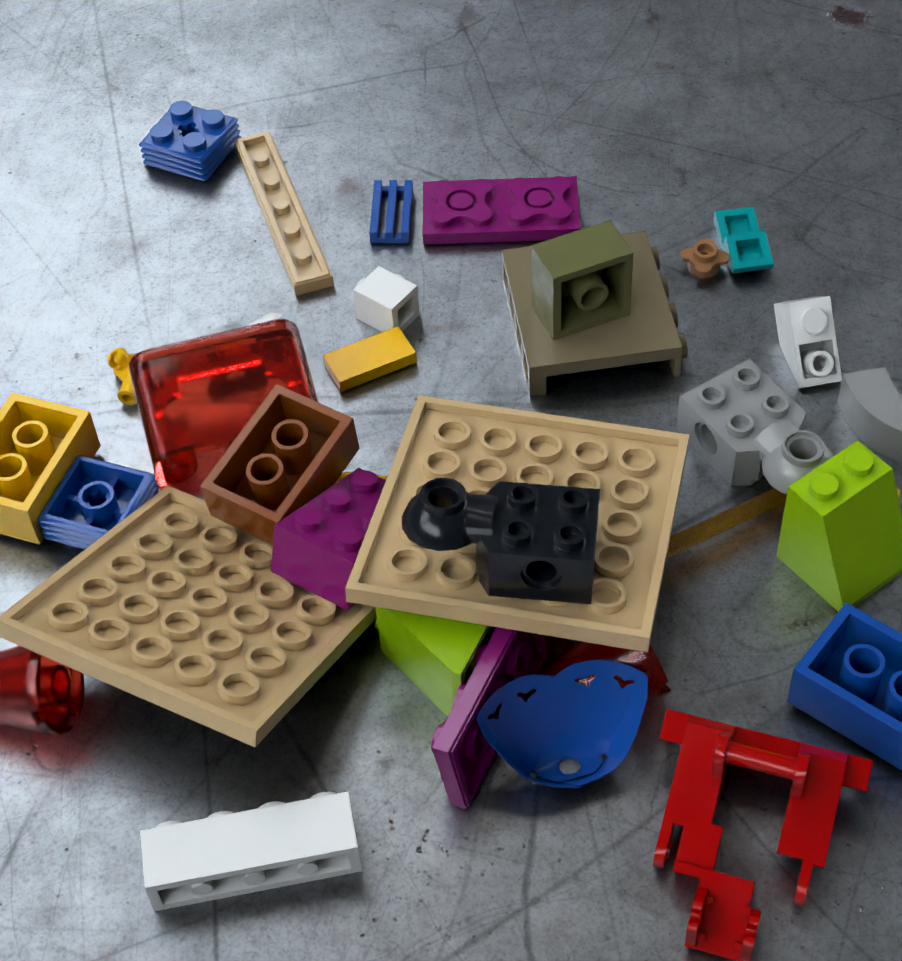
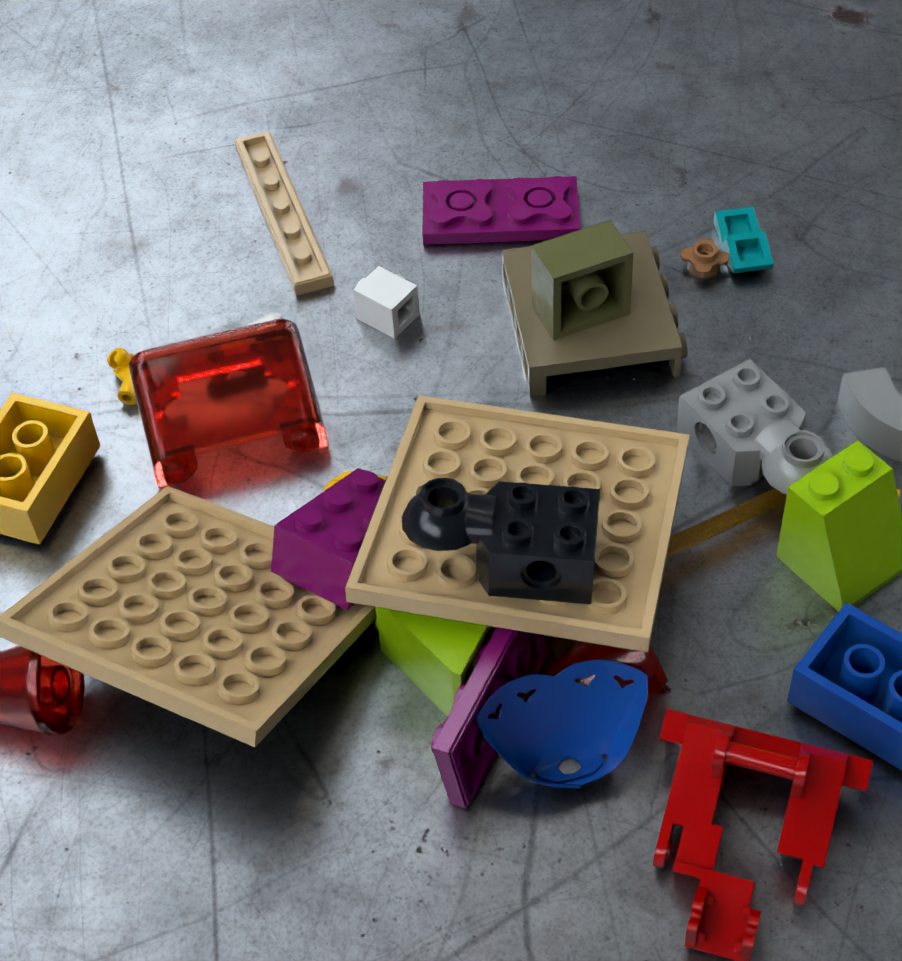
blue brick [37,455,160,549] -> none
blue brick [139,101,241,181] -> none
white brick [140,791,362,911] -> none
dark orange brick [200,384,360,545] -> none
yellow tile [323,326,417,392] -> none
blue tile [369,180,413,243] -> none
white slope [774,296,842,388] -> none

